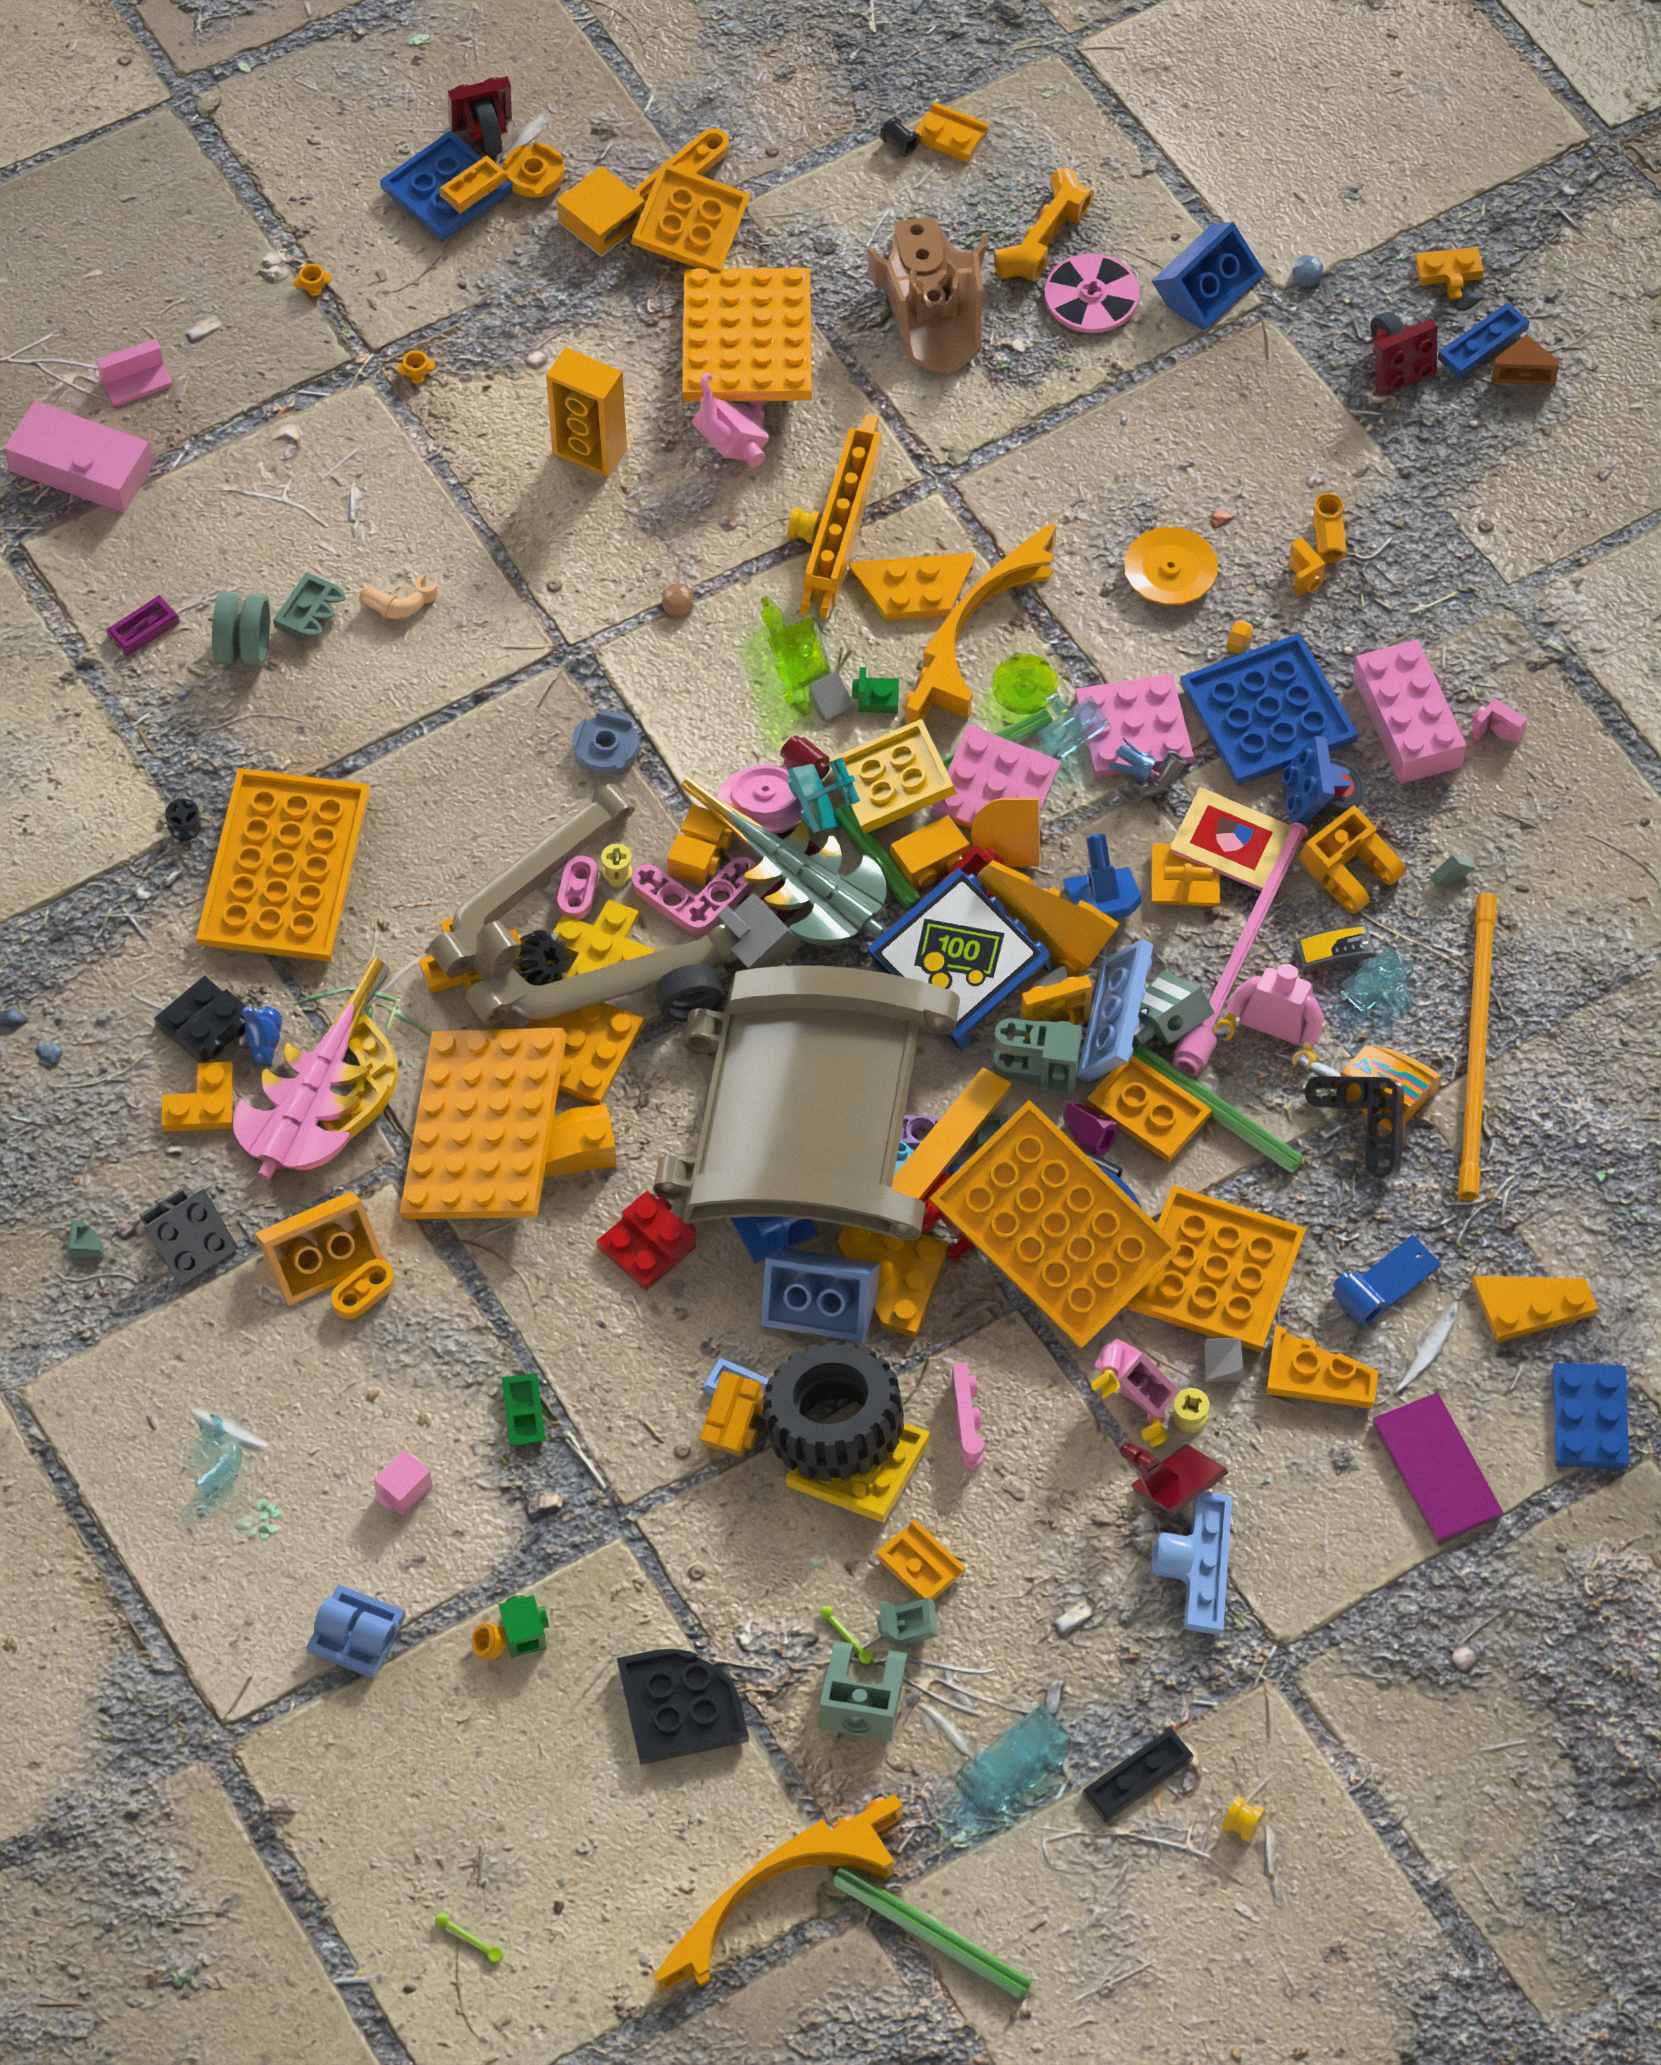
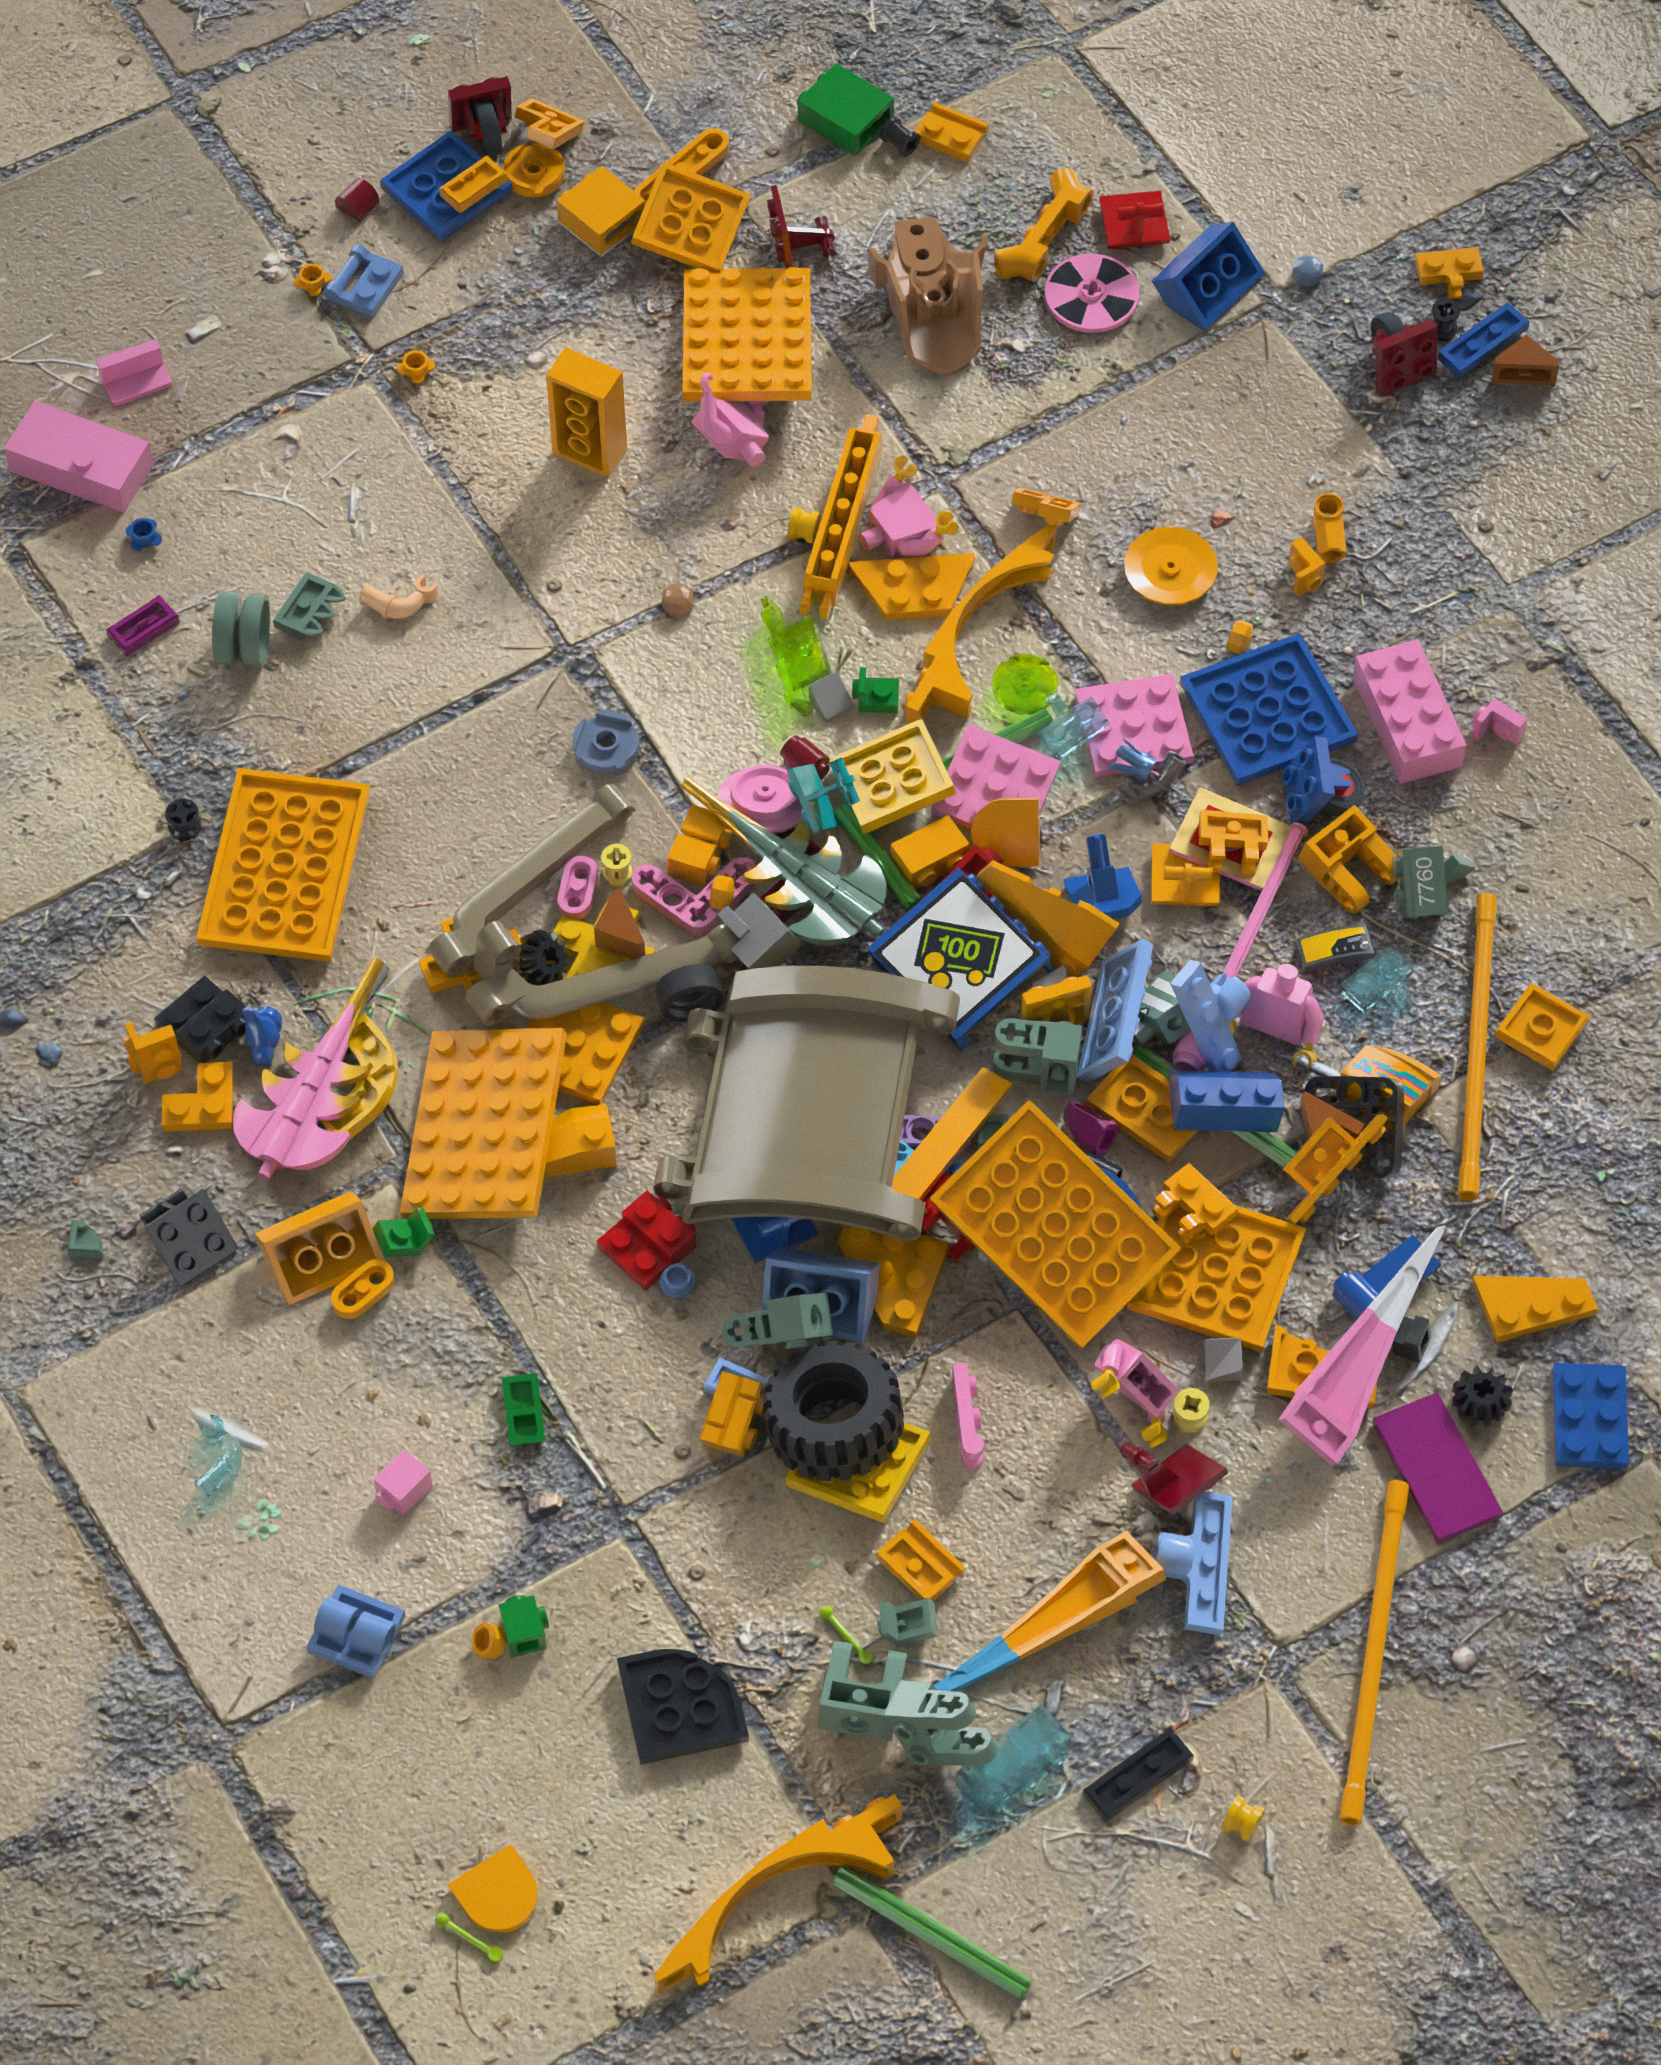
none -> light orange bracket [122,1021,183,1084]
none -> blue plate [126,518,162,551]
none -> medium blue plate [323,244,404,318]
none -> dark red brick [335,178,379,222]
none -> green bracket [372,1208,434,1257]
none -> light orange tile [448,1844,538,1933]
none -> light orange plate [515,98,585,149]
none -> dark orange slope [594,888,646,959]
none -> medium blue plate [660,1263,695,1298]
none -> light orange tile [709,875,735,910]
none -> sand green brick [722,1293,833,1349]
none -> dark red plate [767,185,836,268]
none -> green brick [797,63,894,156]
none -> bright pink torso [859,455,959,559]
none -> sand green brick [883,1680,998,1767]
none -> light orange plate [934,1531,1166,1692]
none -> light orange plate [1011,488,1081,526]
none -> red plate [1099,190,1170,249]
none -> light orange plate [1152,1163,1238,1244]
none -> blue slope [1168,1070,1285,1132]
none -> light blue plate [1170,960,1250,1071]
none -> light orange plate [1199,810,1268,875]
none -> bright pink plate [1278,1226,1445,1466]
none -> light orange bracket [1282,1114,1388,1224]
none -> dark orange slope [1299,1091,1365,1142]
none -> light orange piece [1339,1480,1409,1826]
none -> sand green brick [1392,845,1448,917]
none -> pearl dark grey piece [1392,1315,1431,1363]
none -> black bush [1431,299,1460,341]
none -> black gear [1451,1365,1513,1428]
none -> light orange plate [1494,982,1590,1071]

